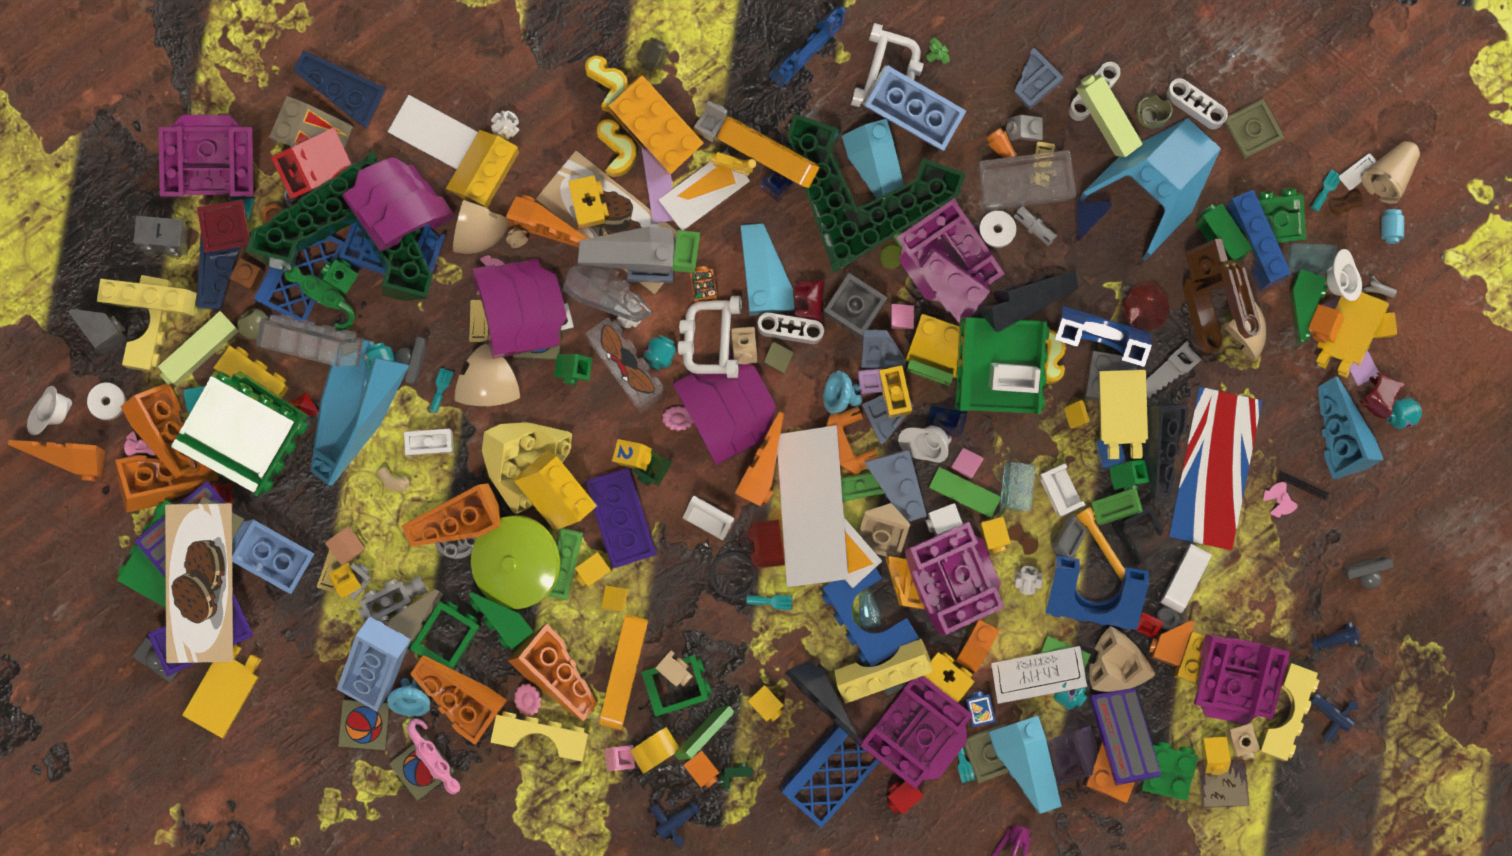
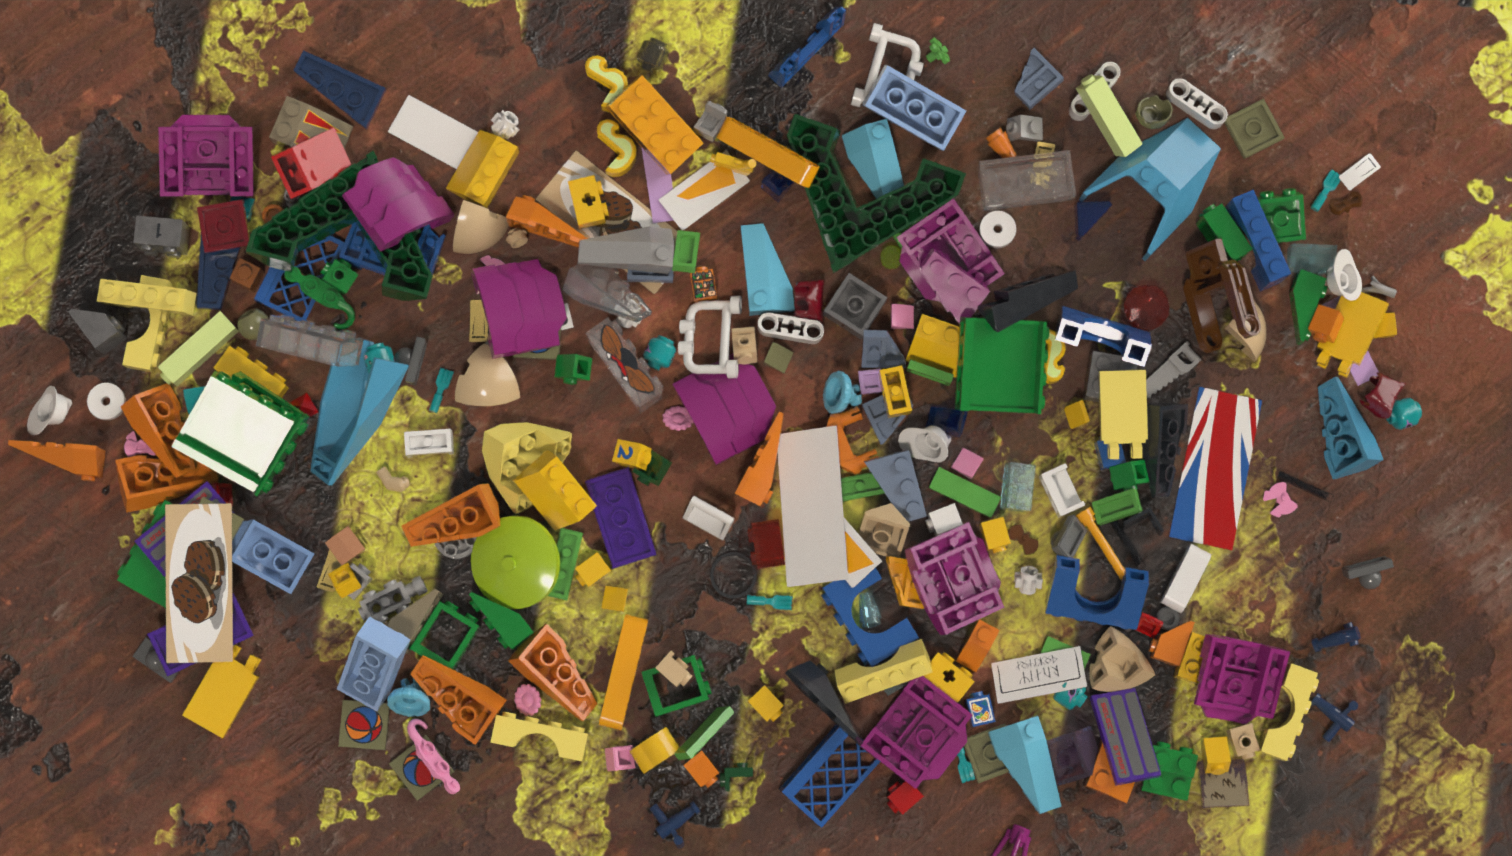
white panel [988,363,1040,393] -> none
light grey pin [1014,206,1057,247] -> none
tan cone [1361,141,1420,204] -> none
medium azure brick [1381,209,1404,244] -> none

